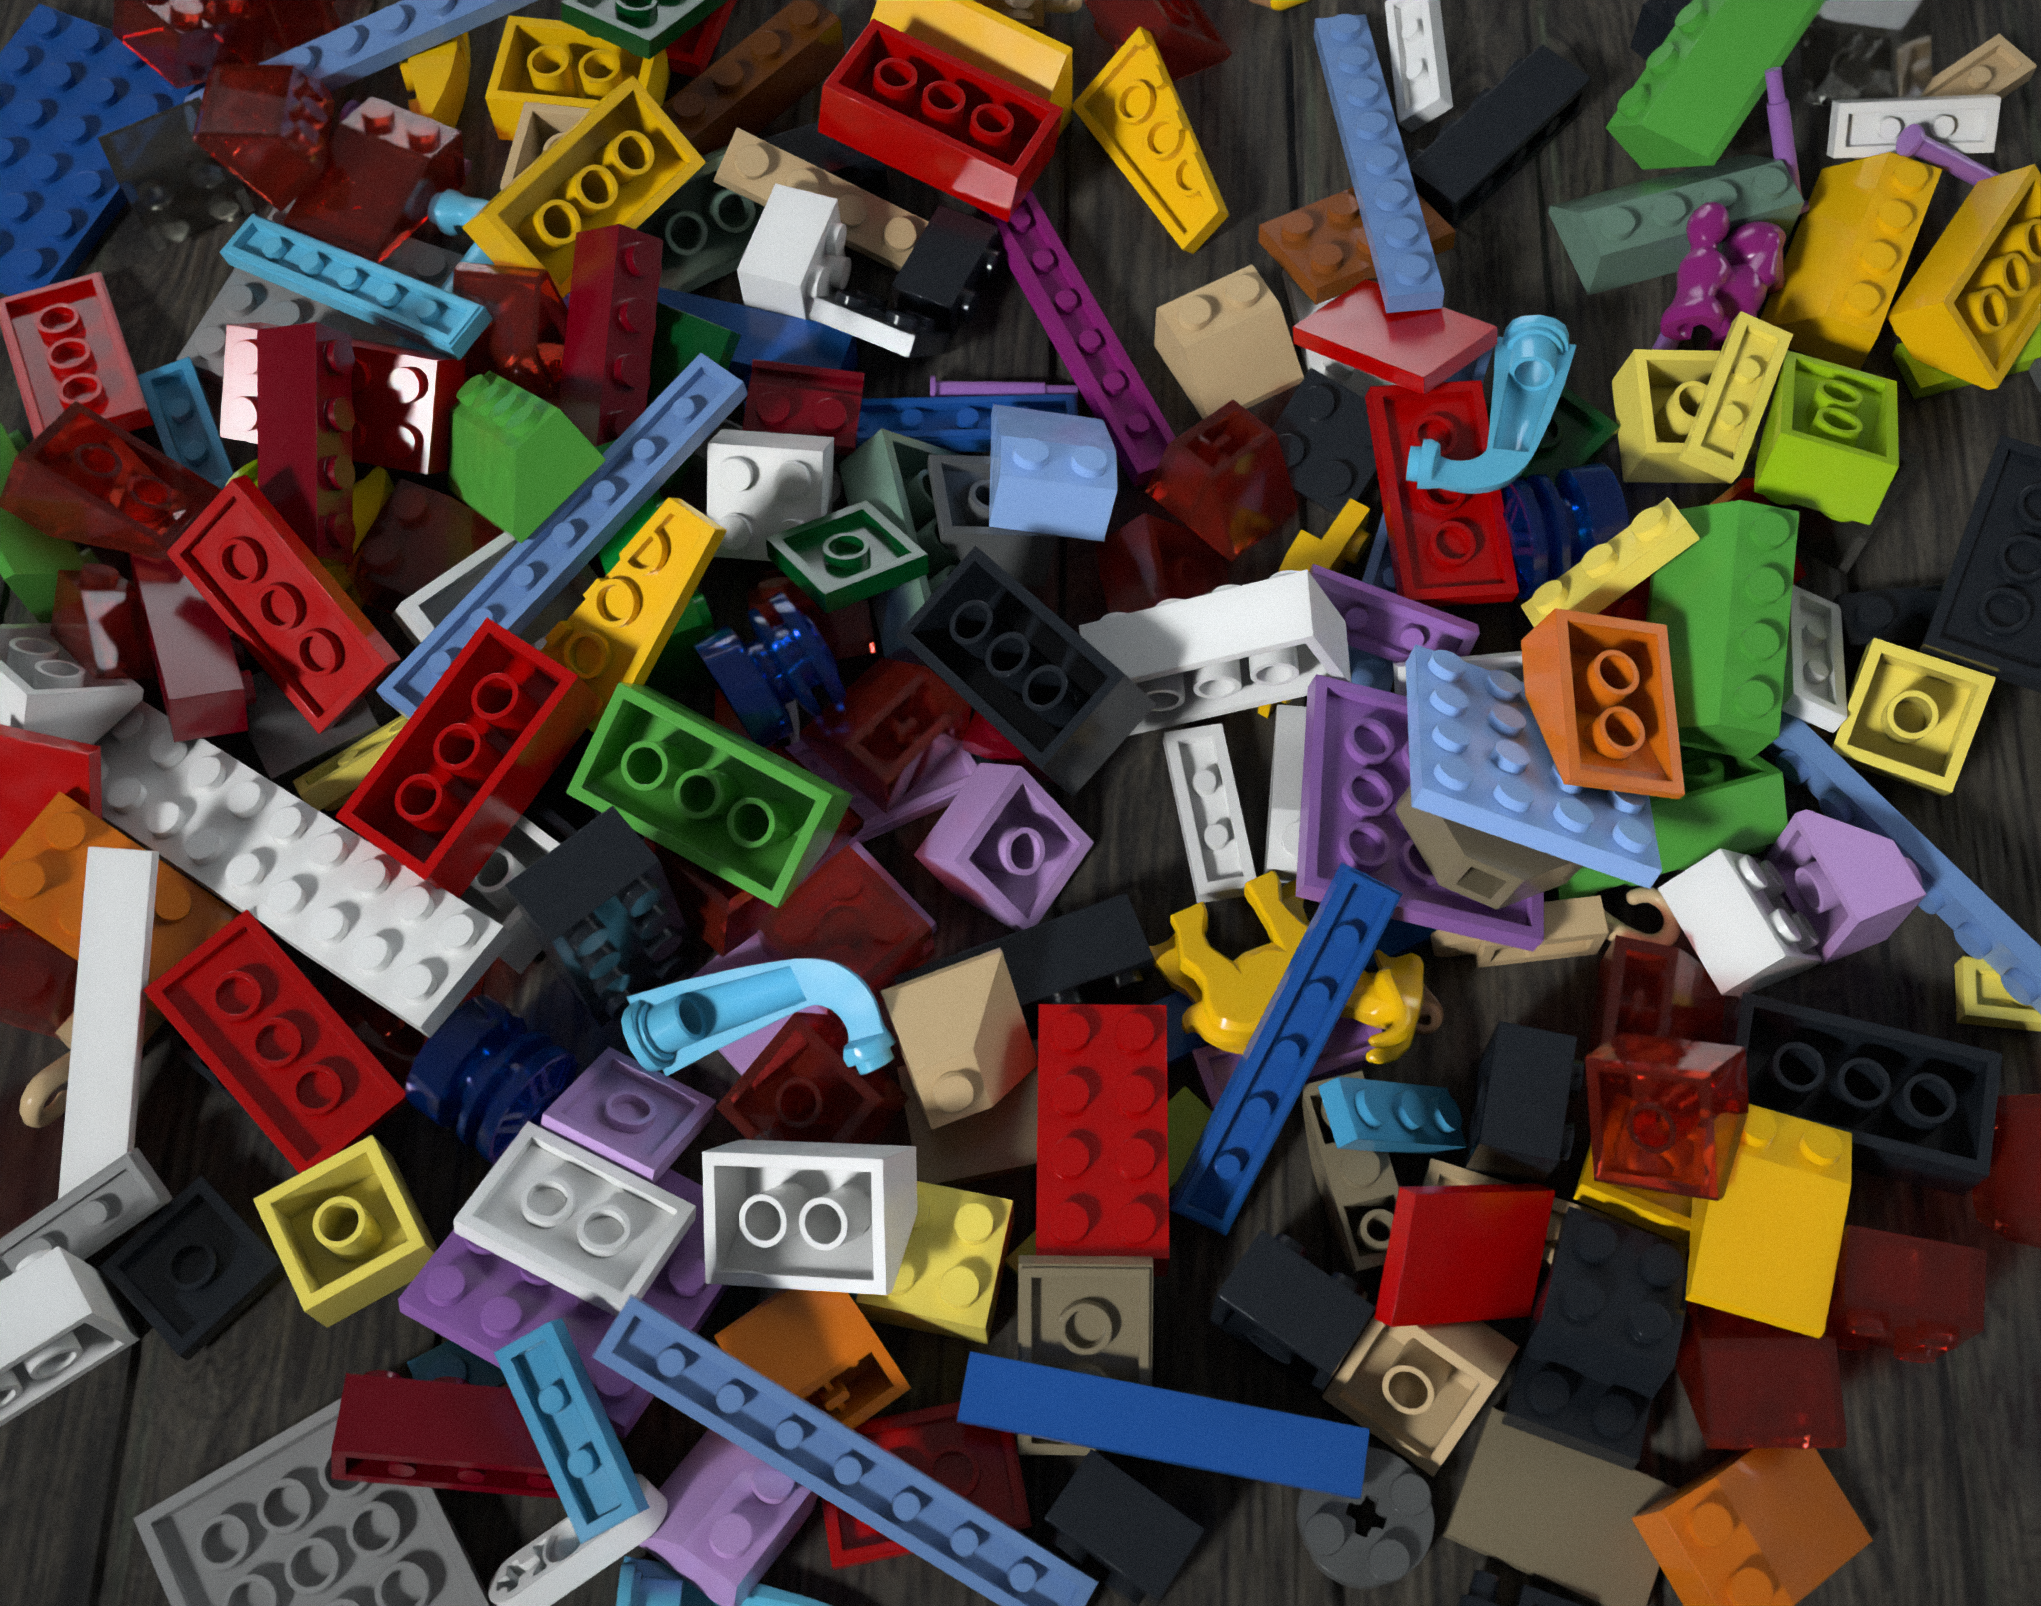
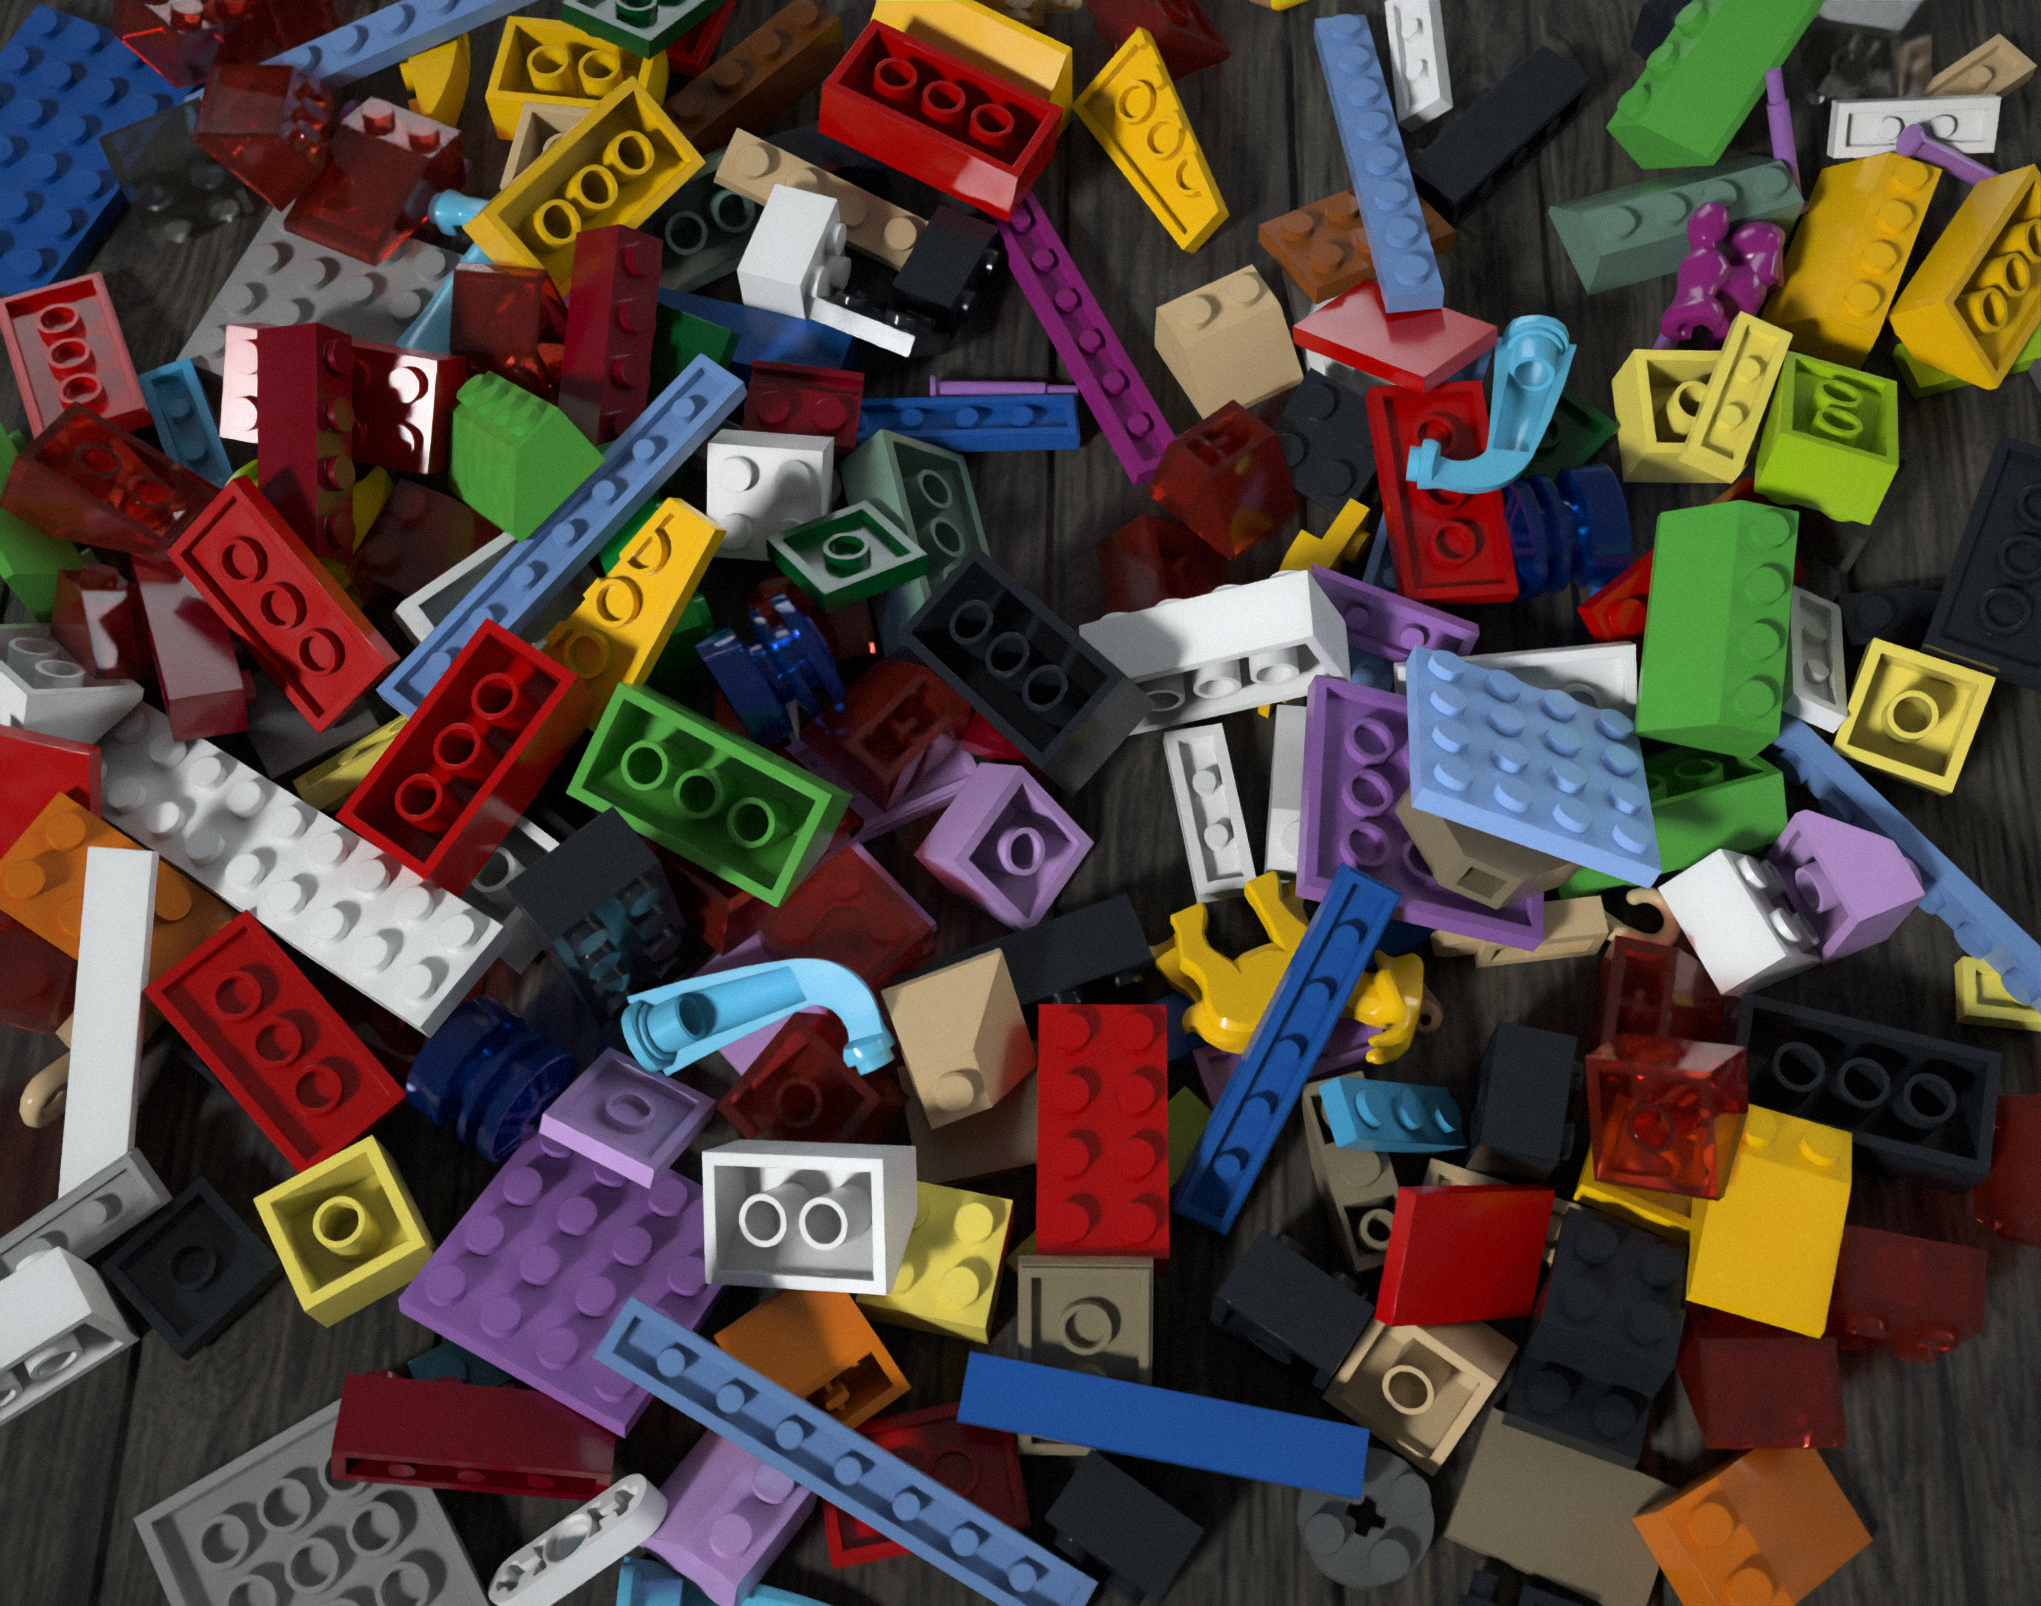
medium azure tile [220,214,493,361] -> none
white plate [453,1121,696,1317] -> none
dark azure plate [494,1318,650,1544] -> none
dark grey slope [927,455,1057,586] -> none
light blue slope [989,404,1118,542] -> none
light yellow plate [1521,498,1700,628] -> none
orange slope [1521,608,1685,800] -> none

